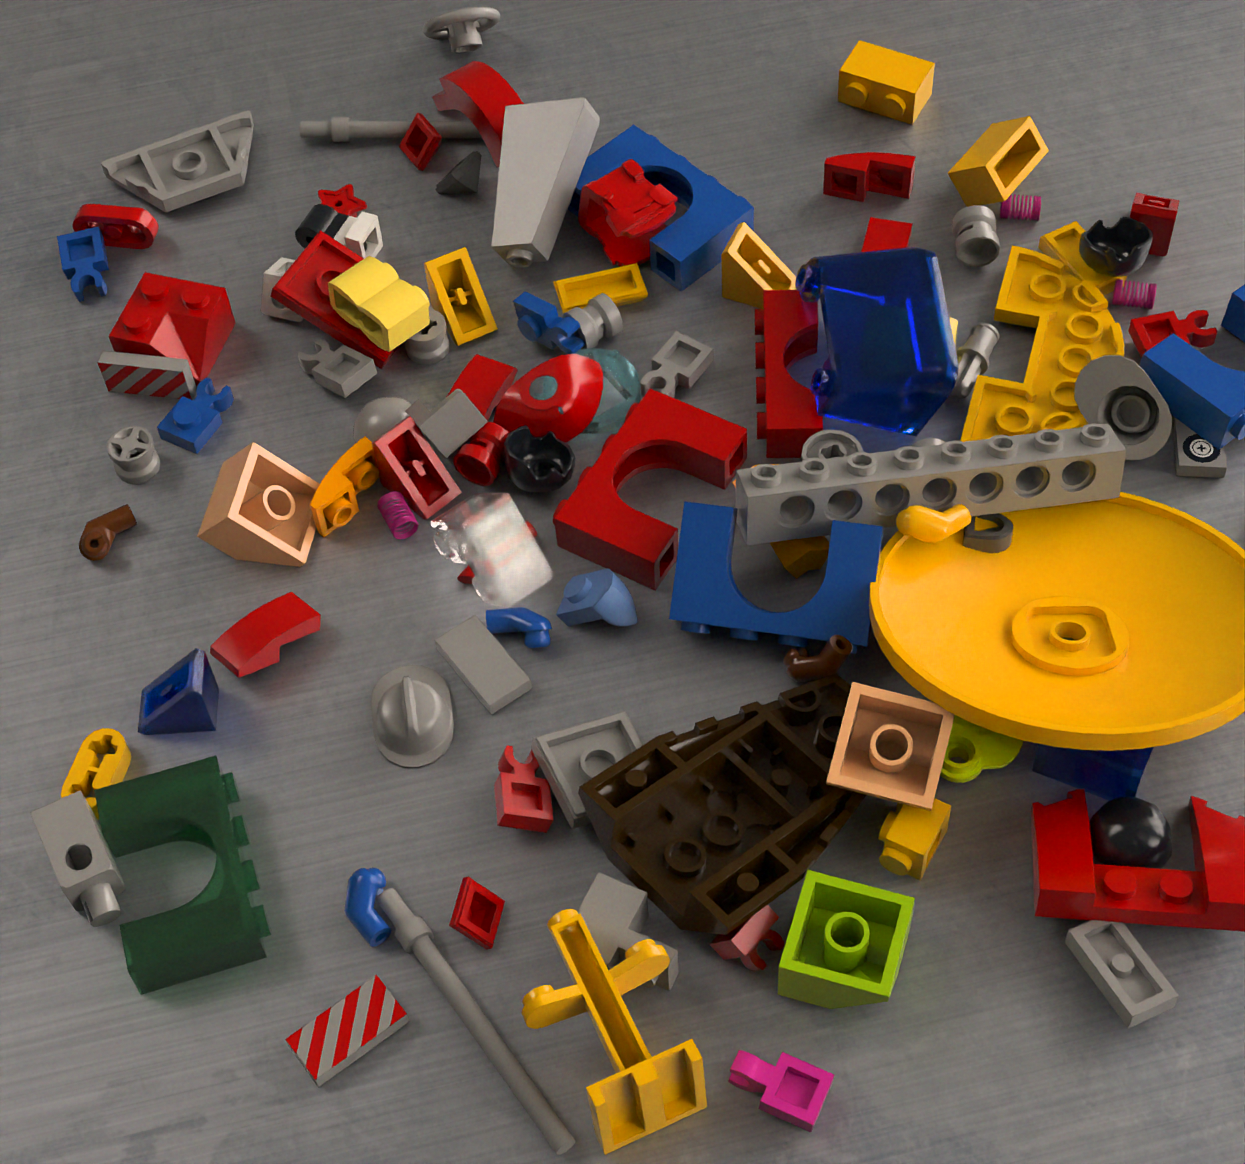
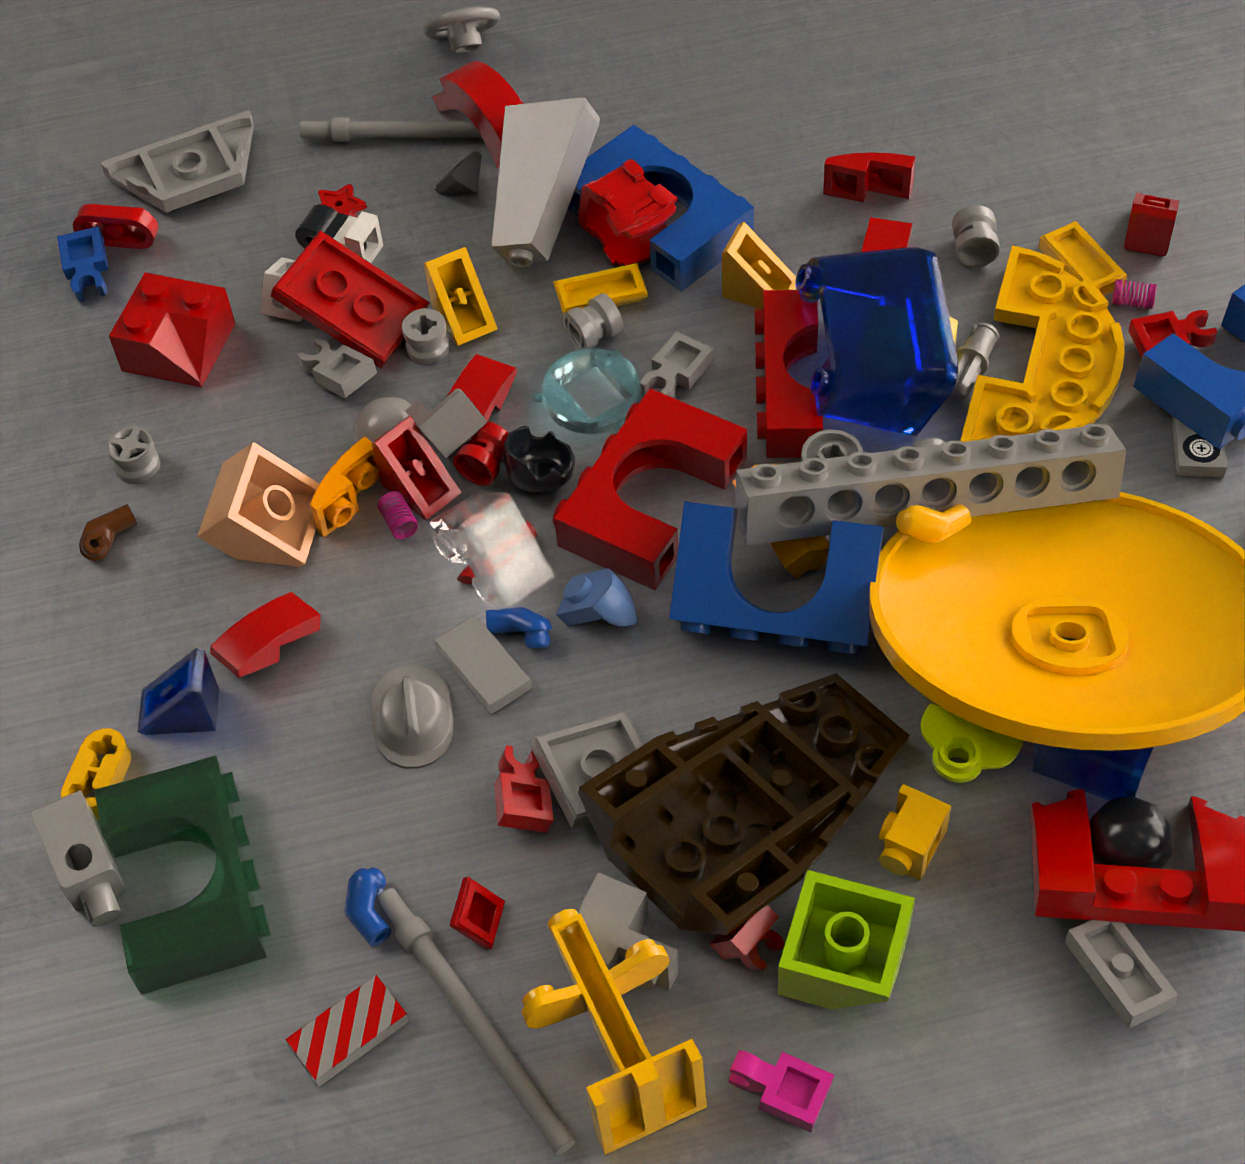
light grey tile [97,351,197,400] -> none
blue plate [156,377,234,454] -> none
light yellow brick [328,256,430,352] -> none
red slope [399,113,442,171] -> none
red piece [493,354,603,443] -> none
blue plate [513,291,585,354] -> none
reddish brown arm [784,635,853,683] -> none
light nougat slope [826,682,955,811] -> none
yellow brick [838,40,935,125] -> none
yellow brick [948,116,1049,207] -> none
dark grey tile [963,513,1013,553] -> none
dark pink piece [1000,194,1041,221] -> none
light grey piece [1075,355,1172,460] -> none
black hair [1079,217,1153,277] -> none

